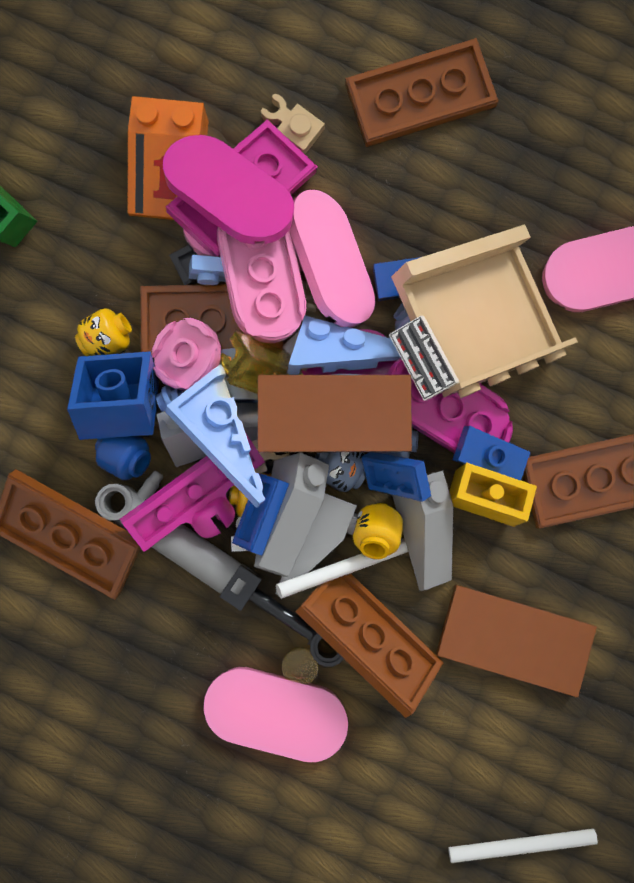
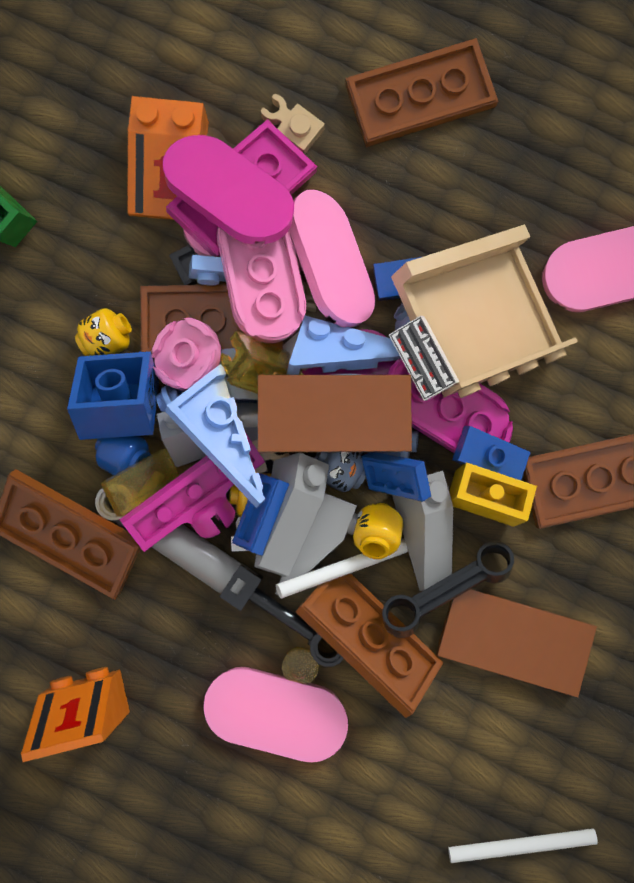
none -> orange slope [21,667,130,762]
none -> clear yellow tile [100,449,179,517]
none -> black piece [382,541,514,638]

